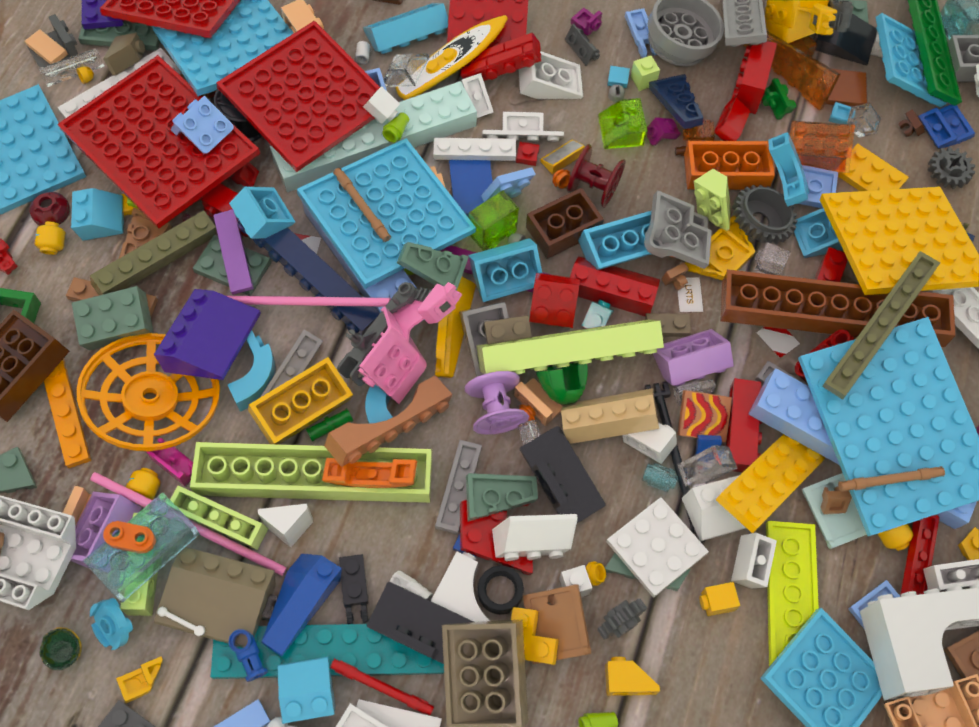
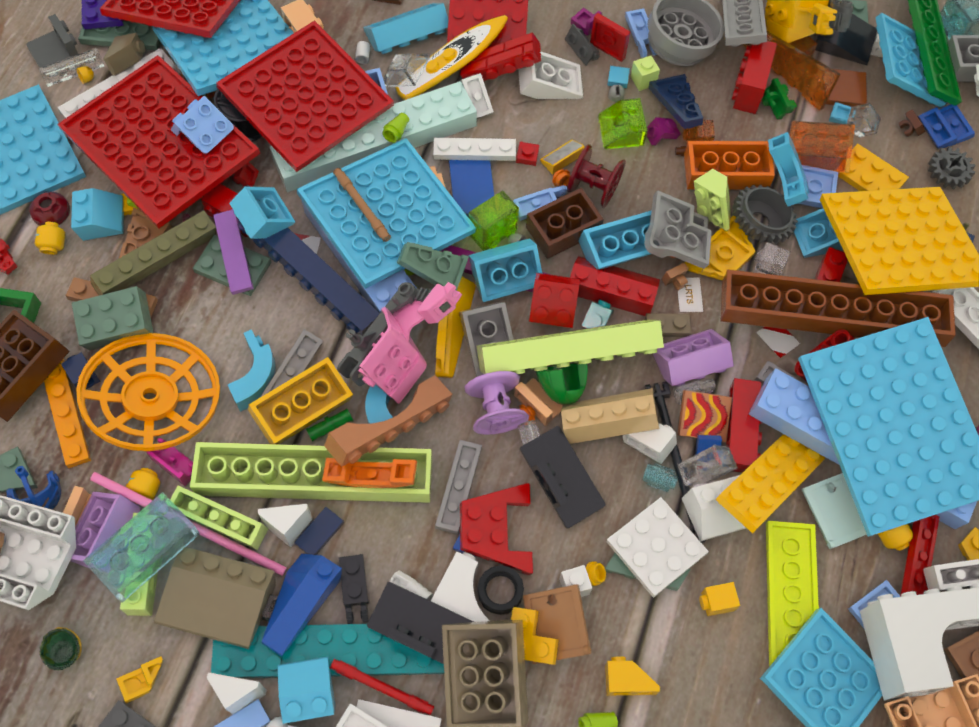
light nougat tile [25,29,68,66] -> none
medium azure plate [90,598,133,650] -> none
orange plate [103,521,156,554] -> none
dark purple slope [154,289,261,380] -> none
white hinge [157,607,205,636] -> none
bright pink piece [227,296,391,307] -> none
blue connector [228,629,268,682] -> none
white brick [363,86,400,124] -> none
sand green wing [466,473,538,521] -> none
light blue plate [481,167,536,203] -> none
white bracket [482,112,564,142] -> none
dark tan plate [484,315,532,344] -> none
white slope [492,514,577,561] -> none
dark grey gear [597,598,647,640] -> none
red beam [714,96,751,141] -> none
white brick [731,533,777,589] -> none
medium nougat tile [820,487,852,514] -> none
olive plate [822,251,940,400] -> none
medium nougat piece [838,466,945,492] -> none
none -> blue helmet [6,466,61,510]
none -> dark blue brick [61,352,100,390]
none -> white slope [207,673,267,714]
none -> dark blue tile [294,507,344,555]
none -> light blue hinge [513,185,567,221]
none -> red tile [590,13,630,62]

